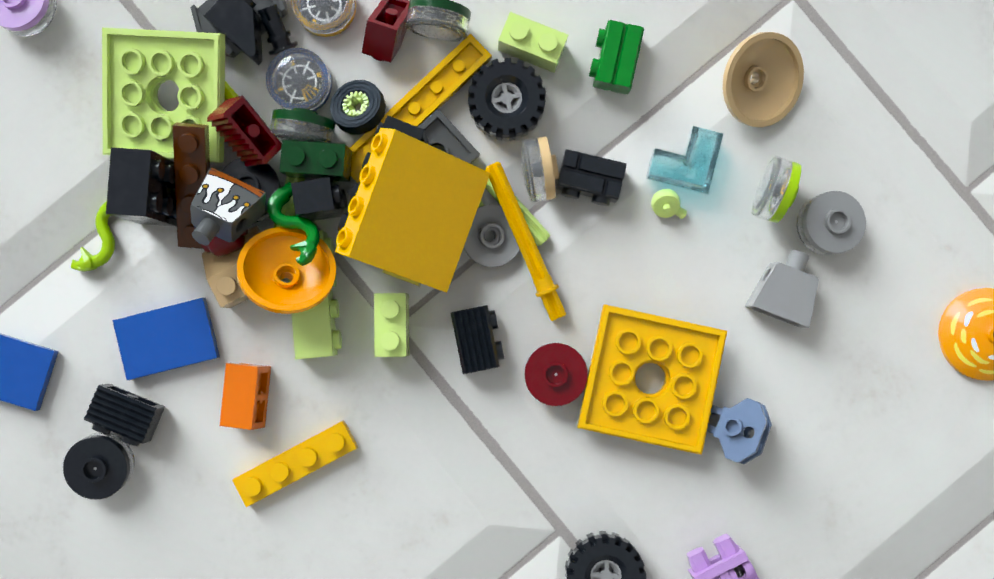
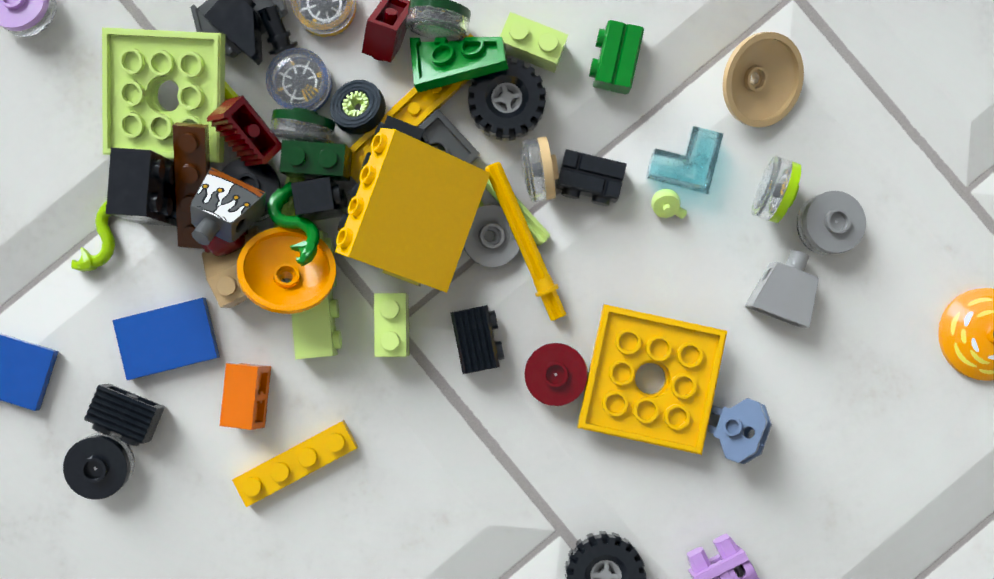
none -> green wing [409,37,509,93]

